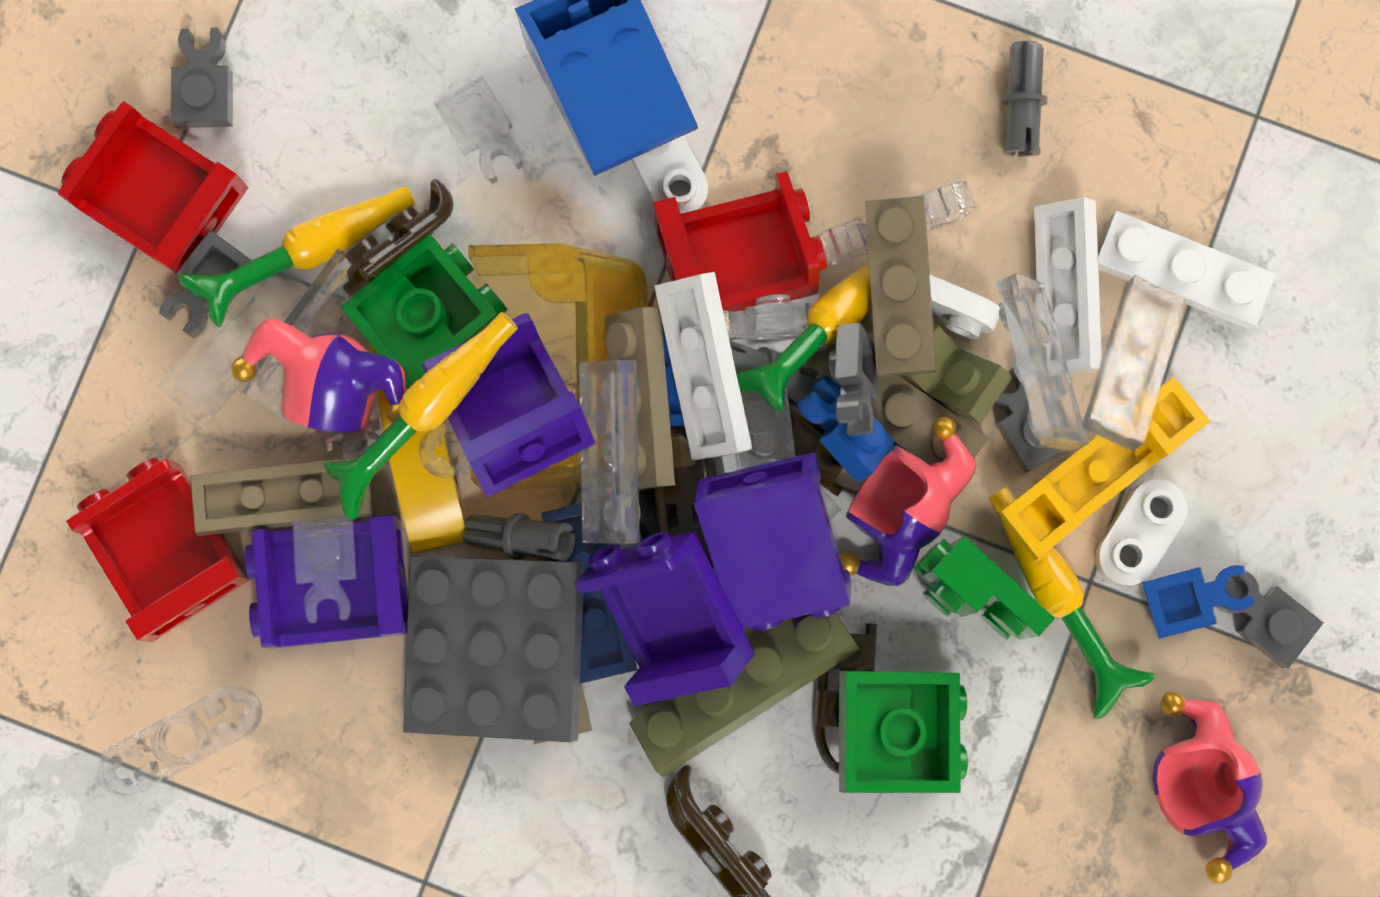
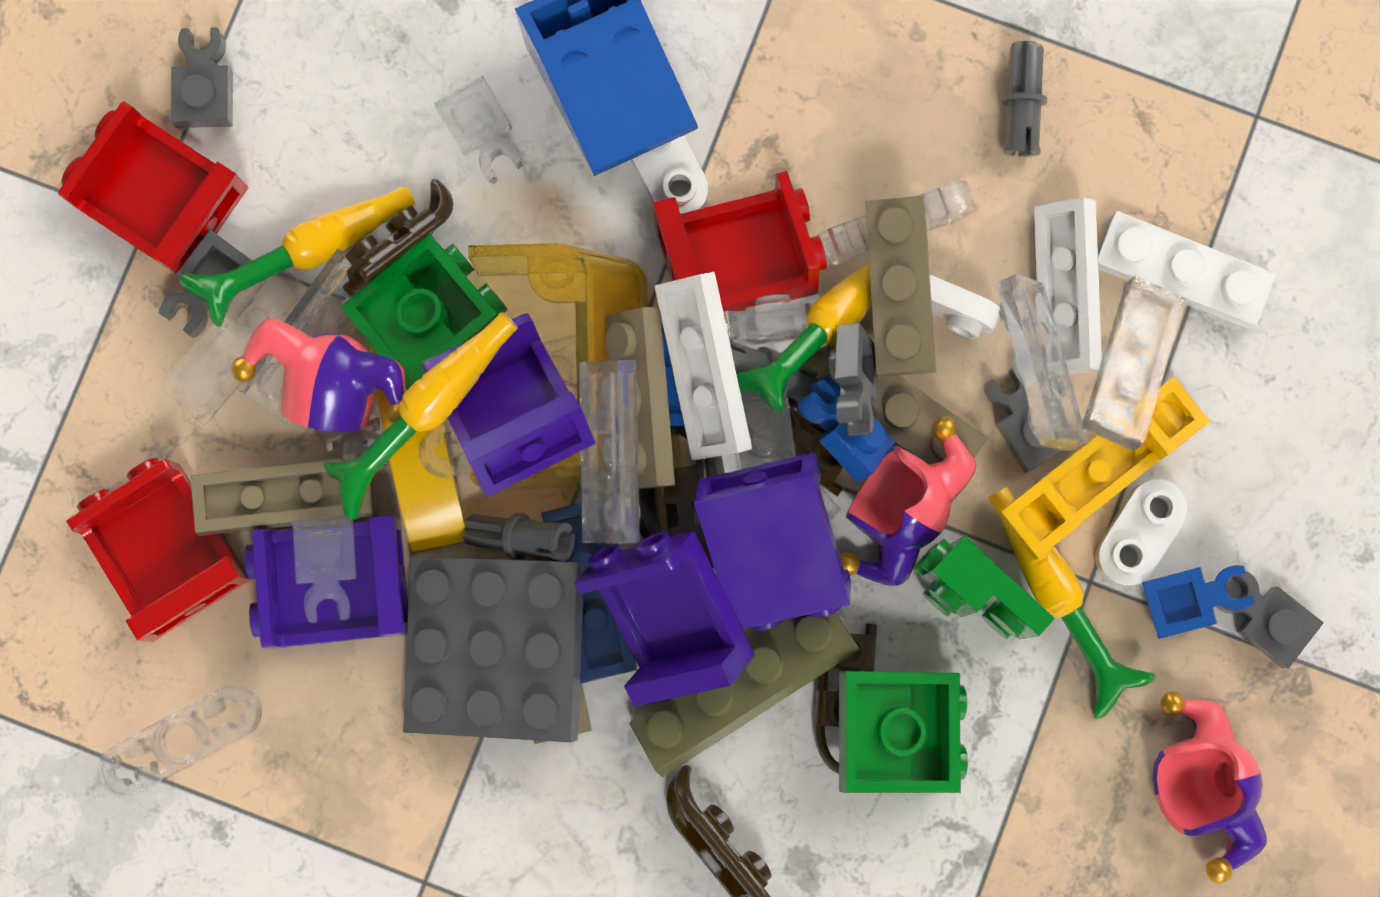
olive slope [899,324,1012,424] -> none

